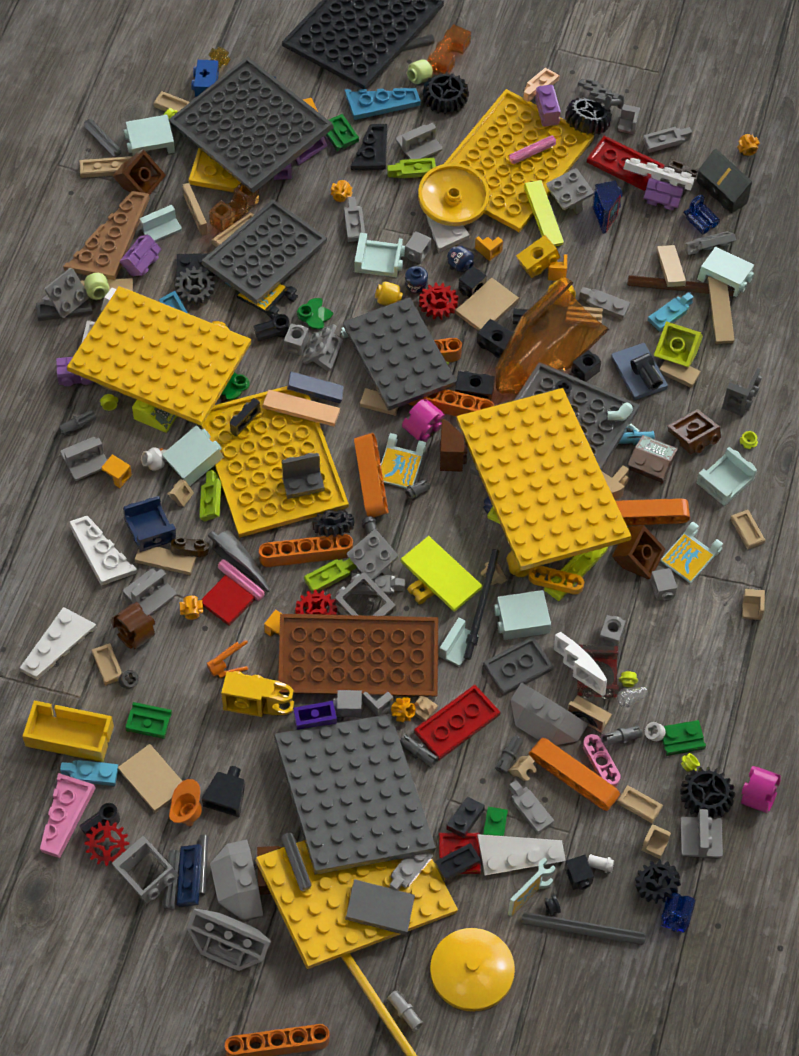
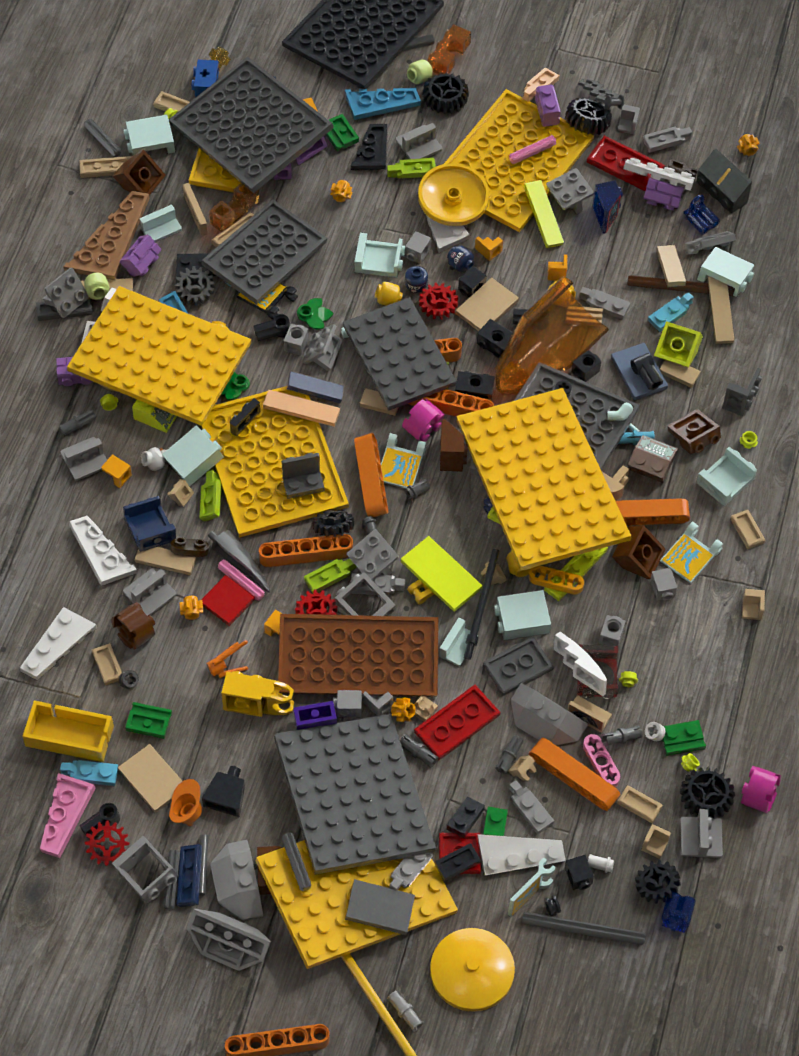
light grey hinge [344,197,365,242] -> none
yellow brick [516,235,561,278] -> none
clear cone [617,686,648,708] -> none

